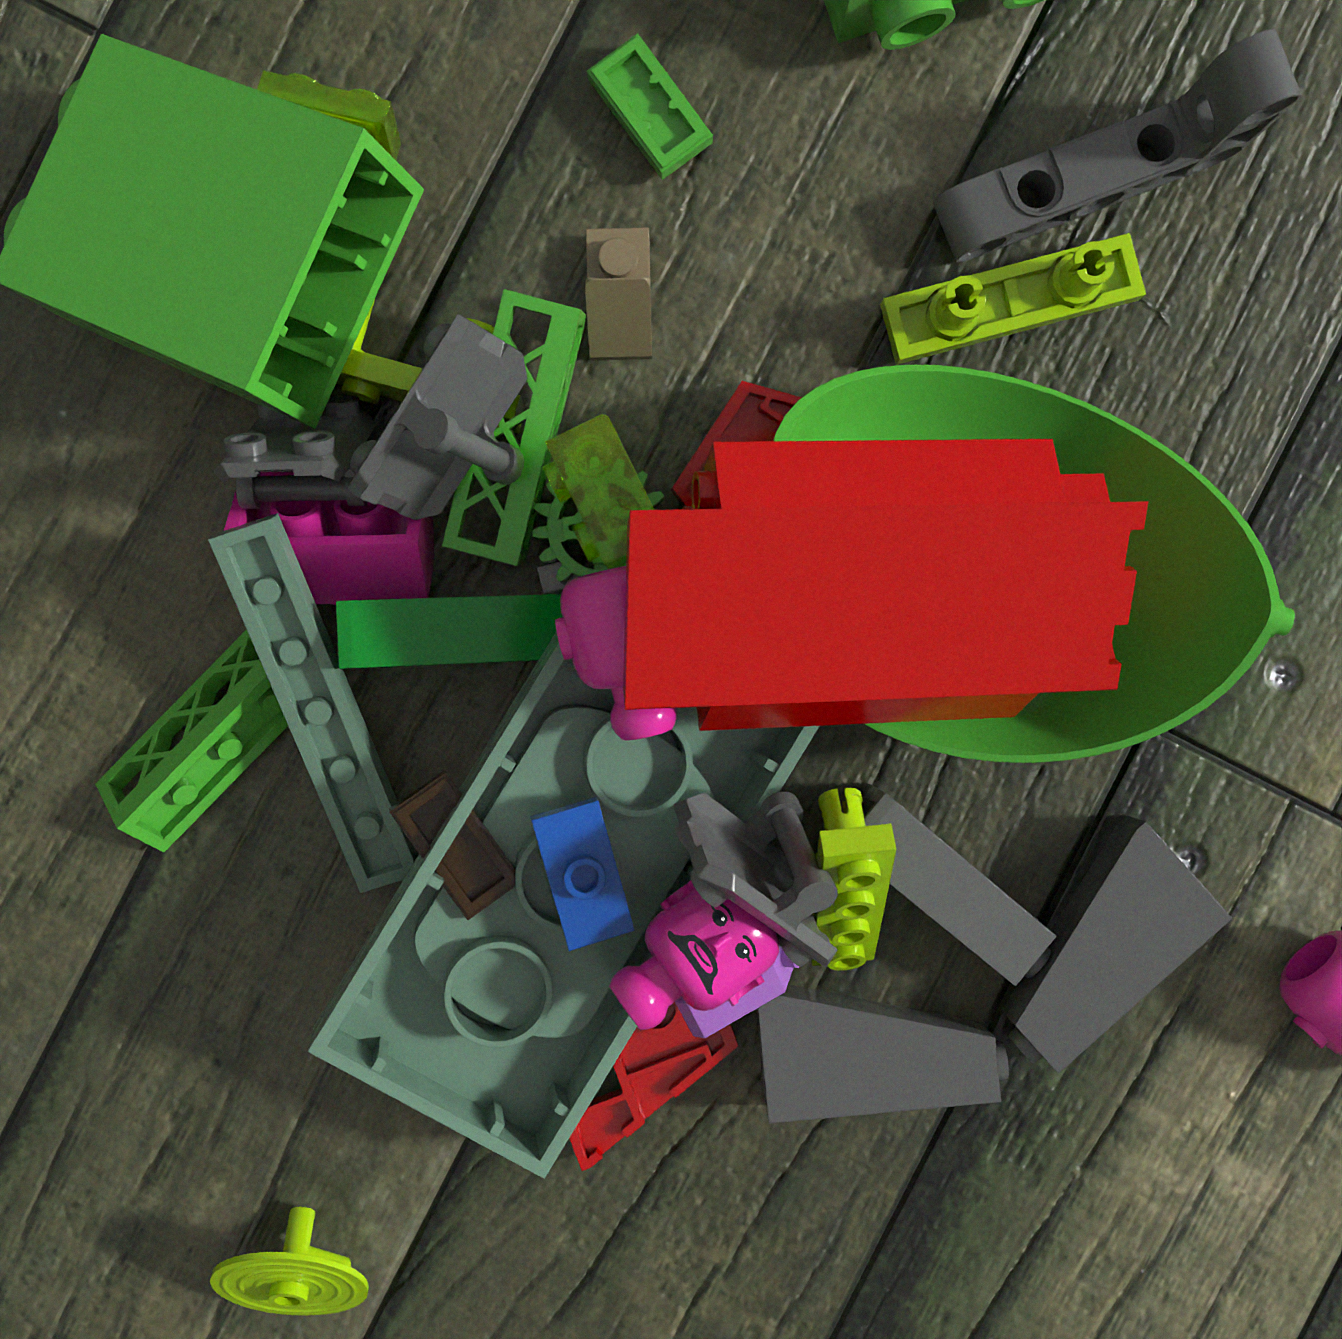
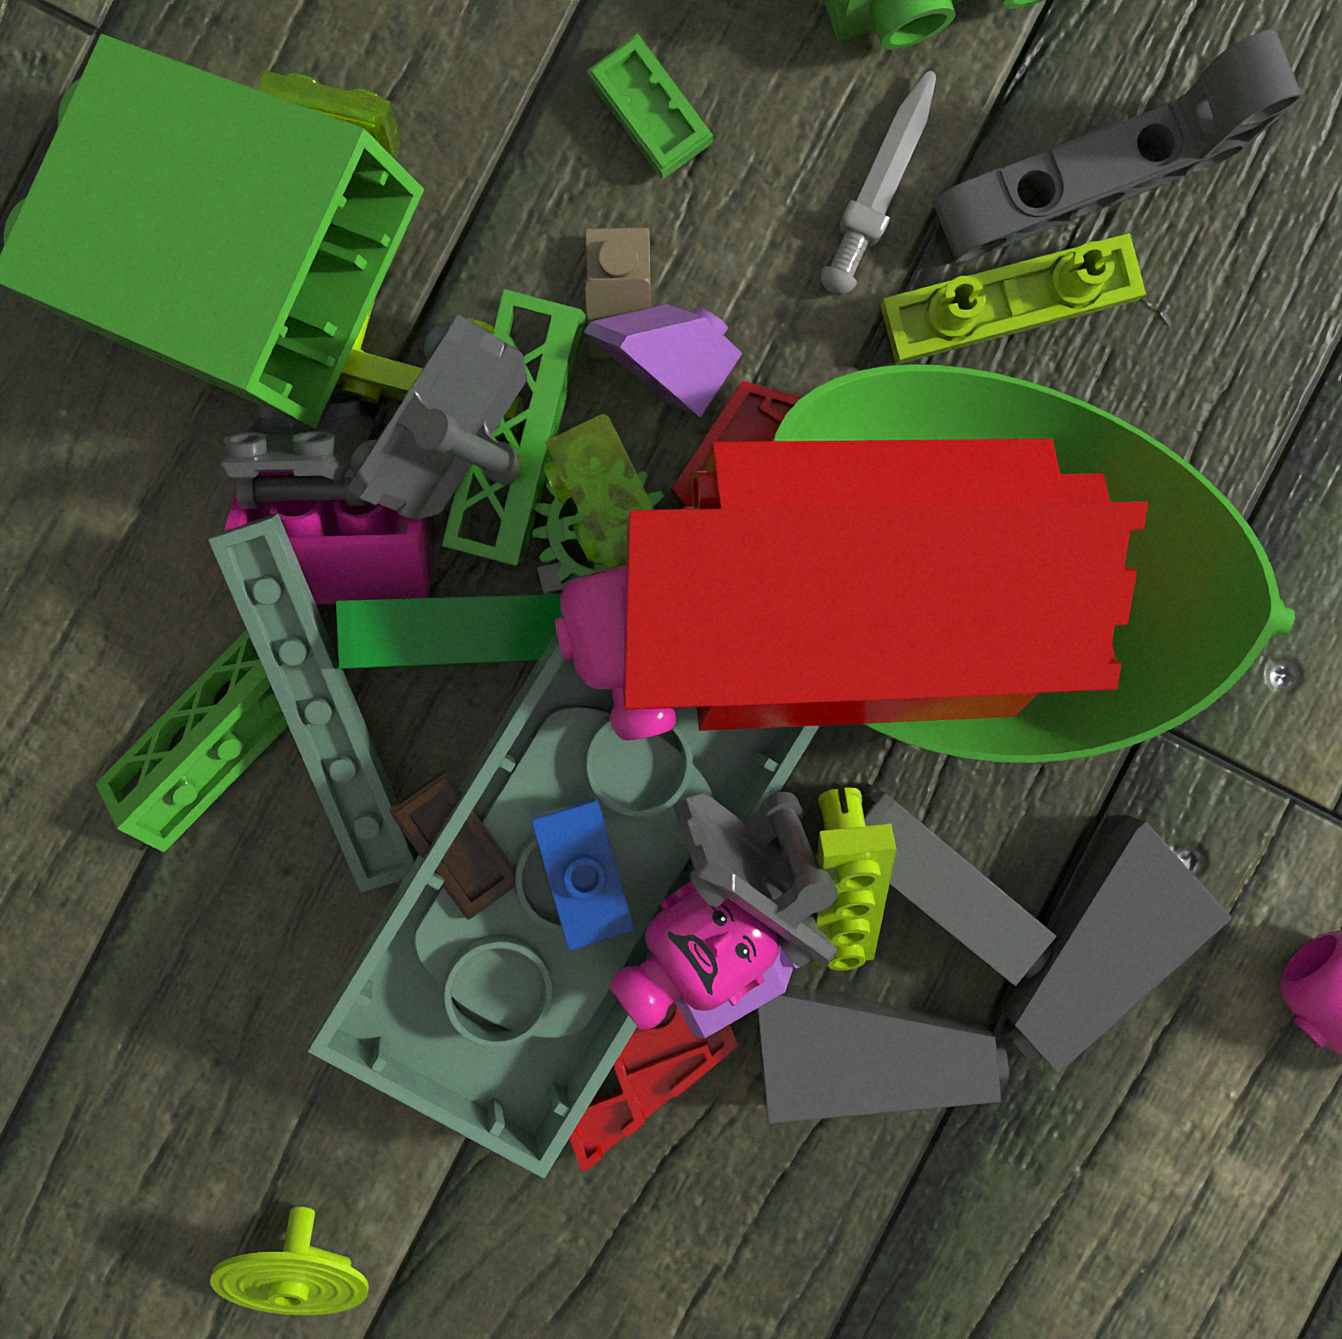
none -> medium lavender slope [583,304,742,417]
none -> light grey sword [821,71,936,295]

